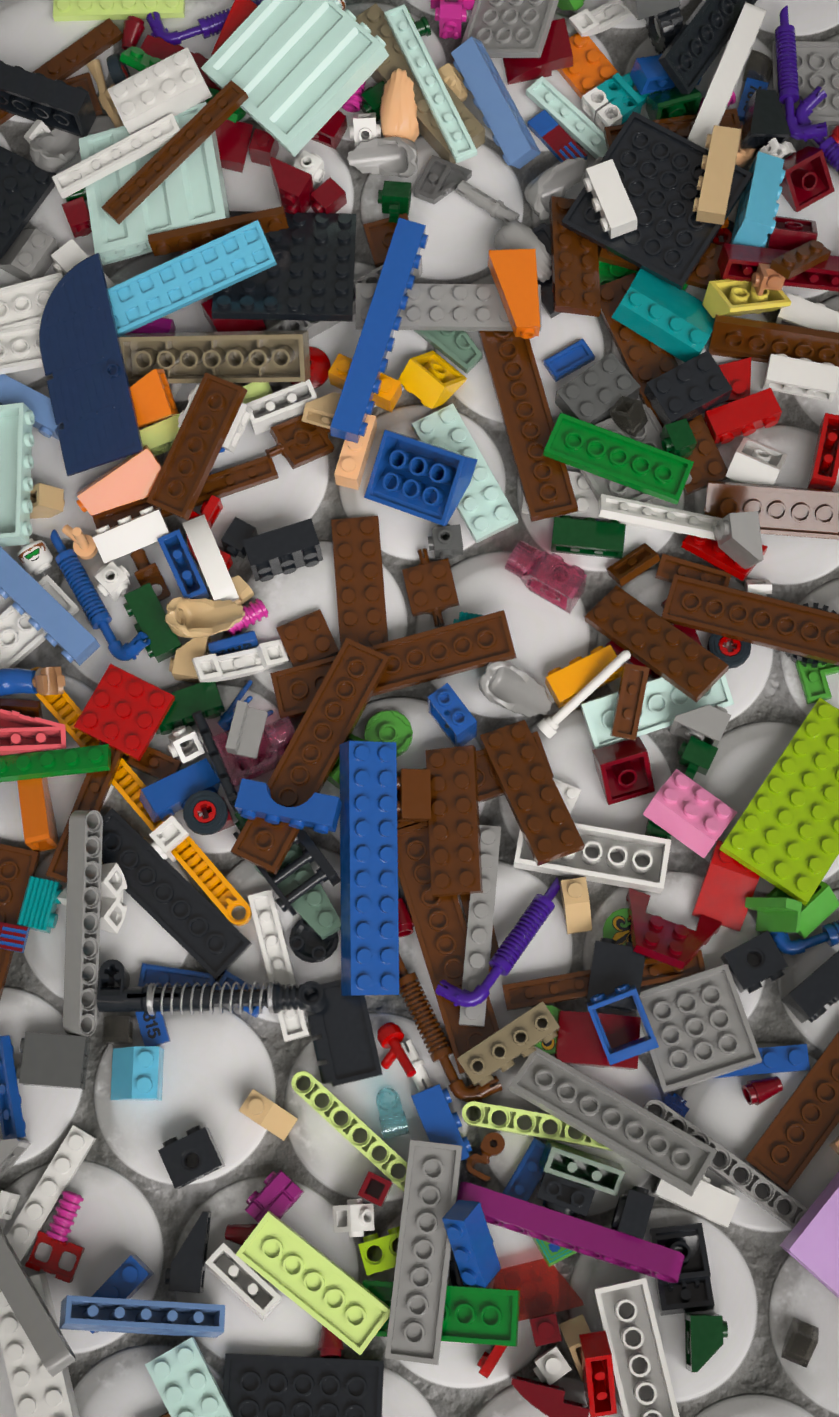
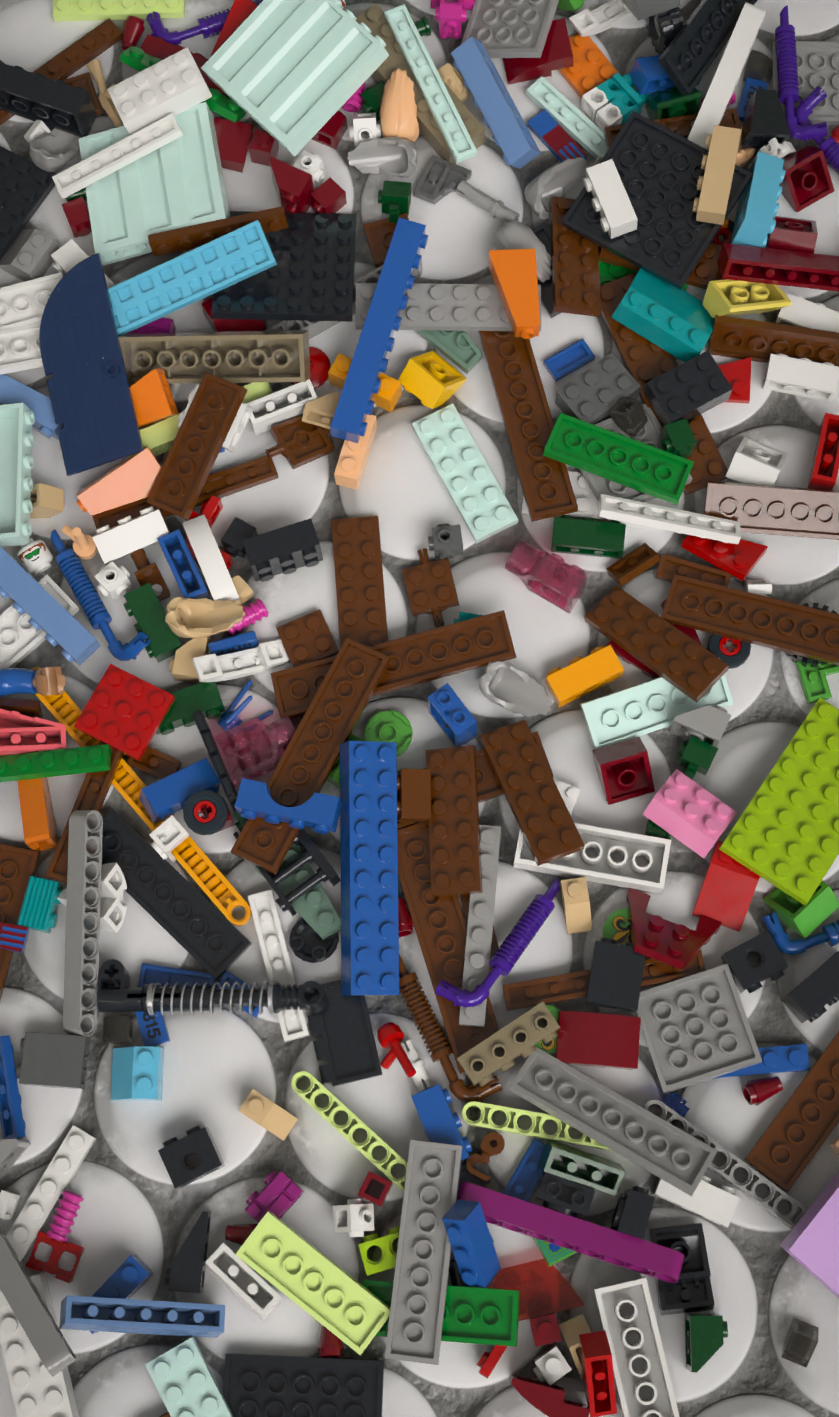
reddish brown plate [101,80,249,225] -> none
black bush [106,53,131,85] -> none
white brick [167,726,205,763] -> none
light grey panel [225,700,268,759] -> none
blue slope [364,430,478,526] -> none
clear light blue piece [376,1088,409,1140] -> none
white piece [537,650,631,739] -> none
blue window [587,983,659,1065] -> none
reddish brown plate [610,663,650,741] -> none
red brick [704,388,782,444] -> none
light grey slope [713,511,764,569] -> none
bright green panel [745,897,802,933] -> none
nougat bracket [751,263,785,296] -> none
reddish brown plate [770,239,831,279] -> none

